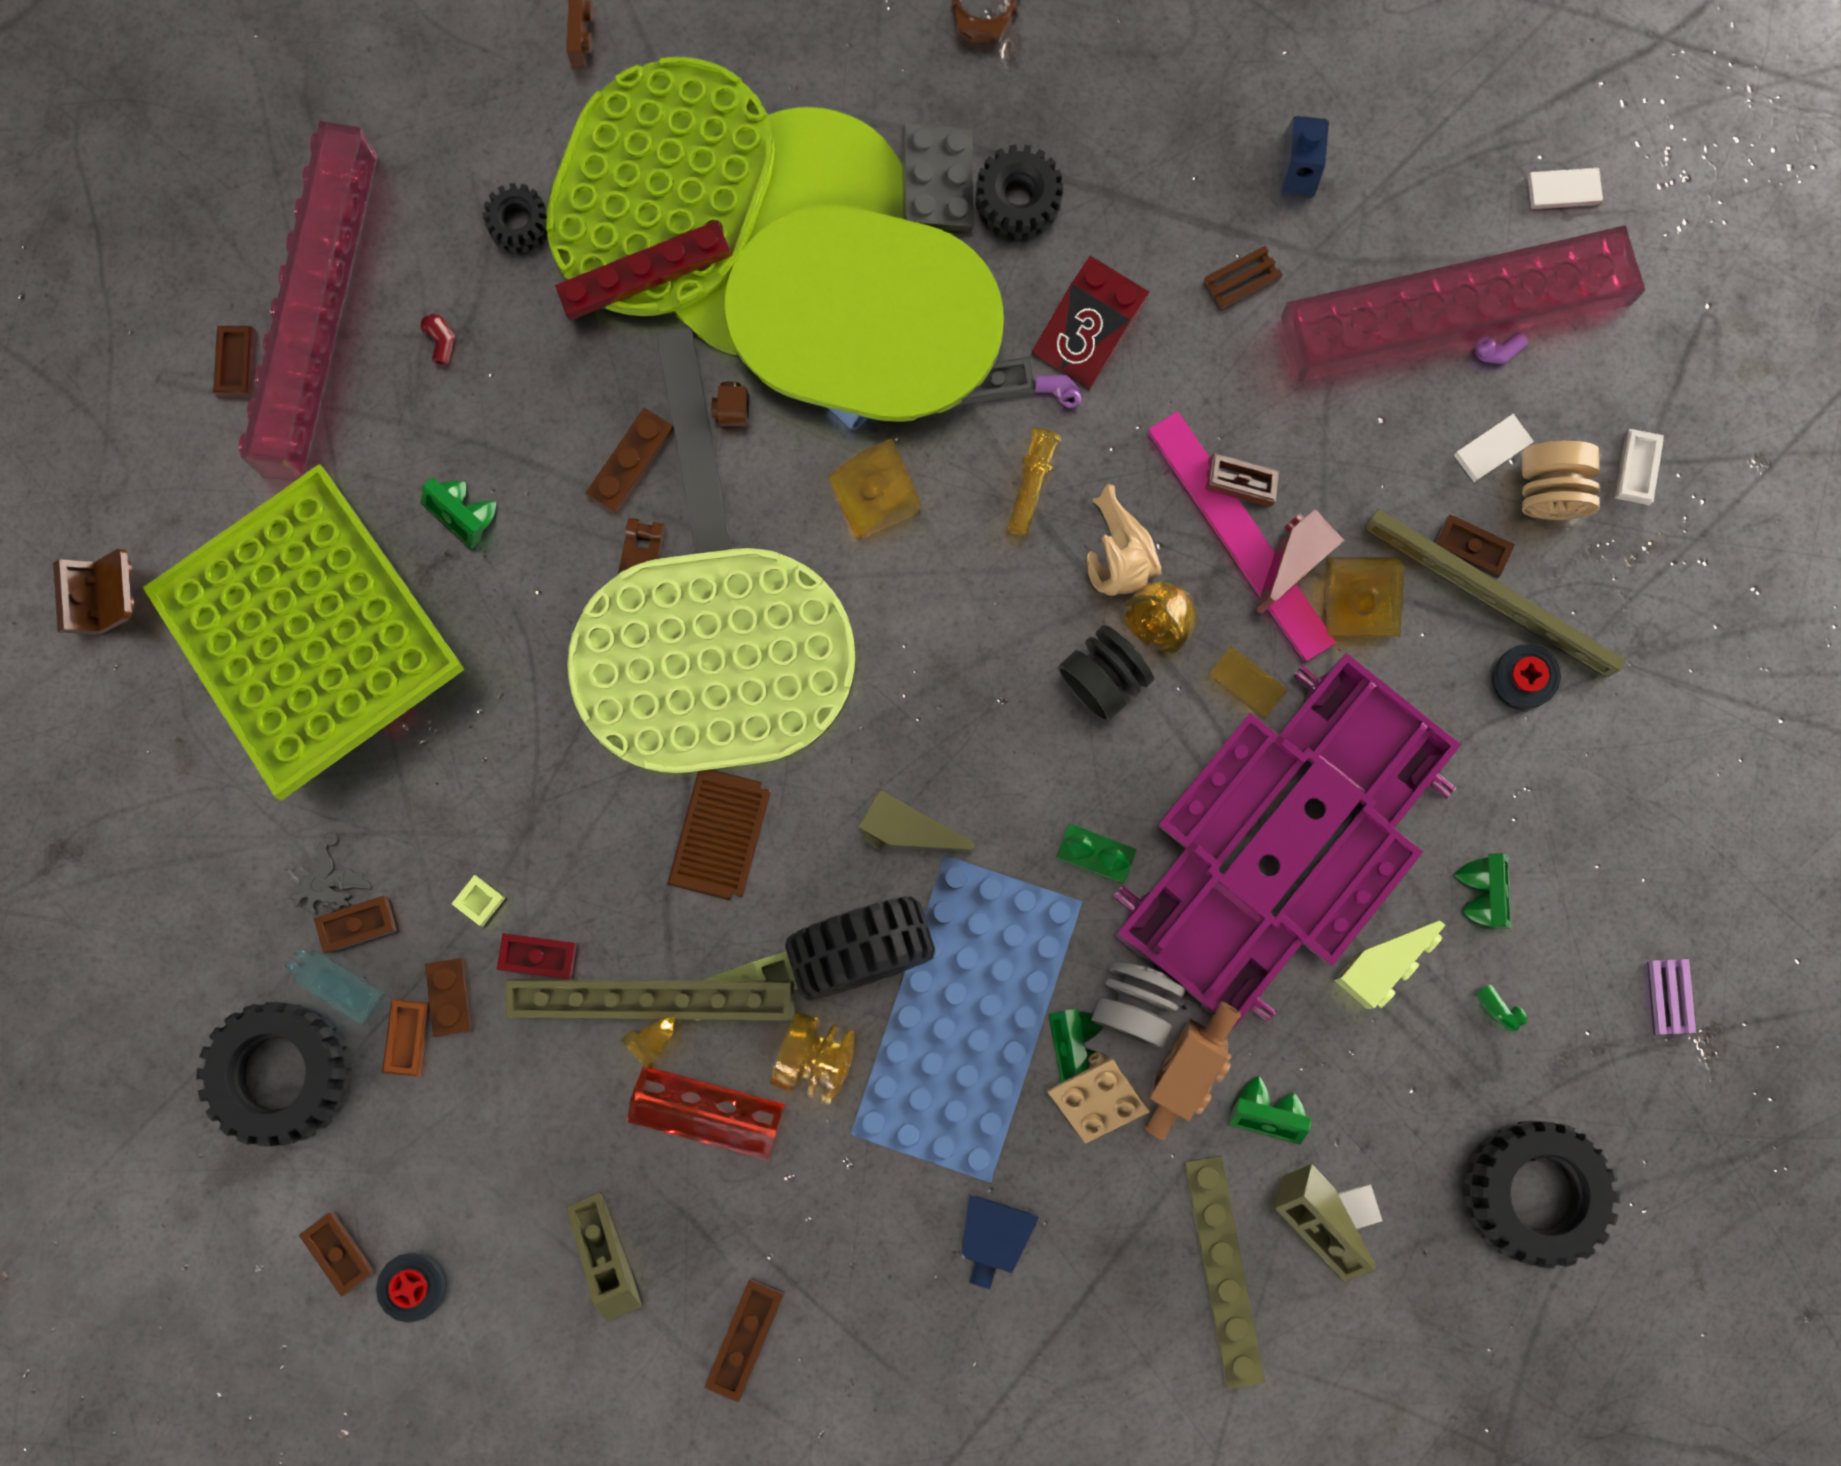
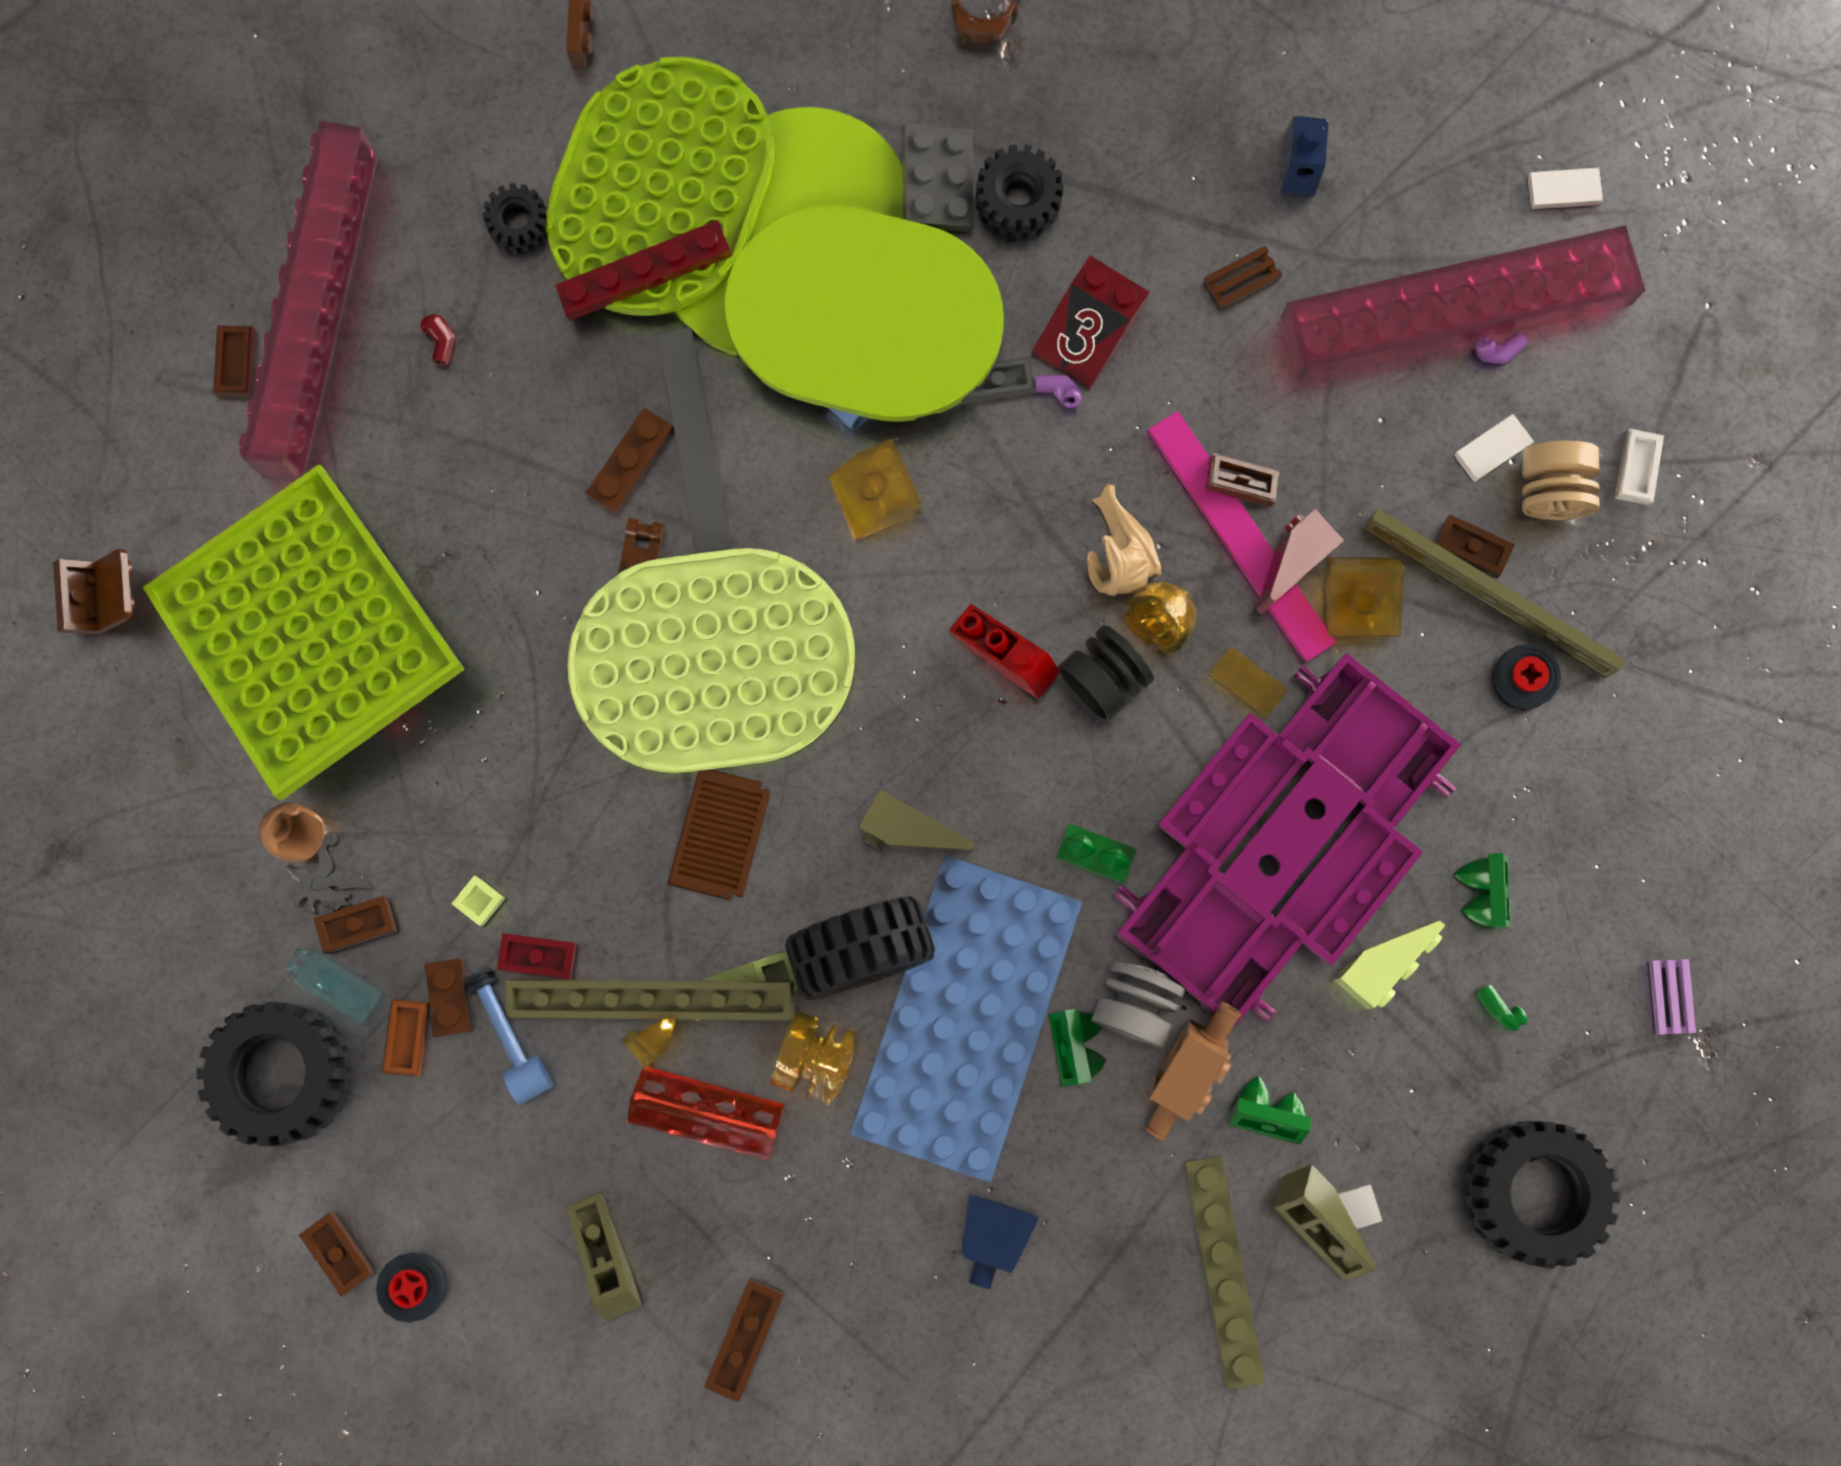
green tile [420,477,496,550] -> none
reddish brown plate [711,381,750,426] -> none
clear yellow pin [1006,427,1062,537] -> none
tan hinge [1048,1052,1150,1144] -> none
none -> medium nougat hair [259,802,325,862]
none -> medium blue piece [463,968,553,1105]
none -> red slope [949,603,1060,700]

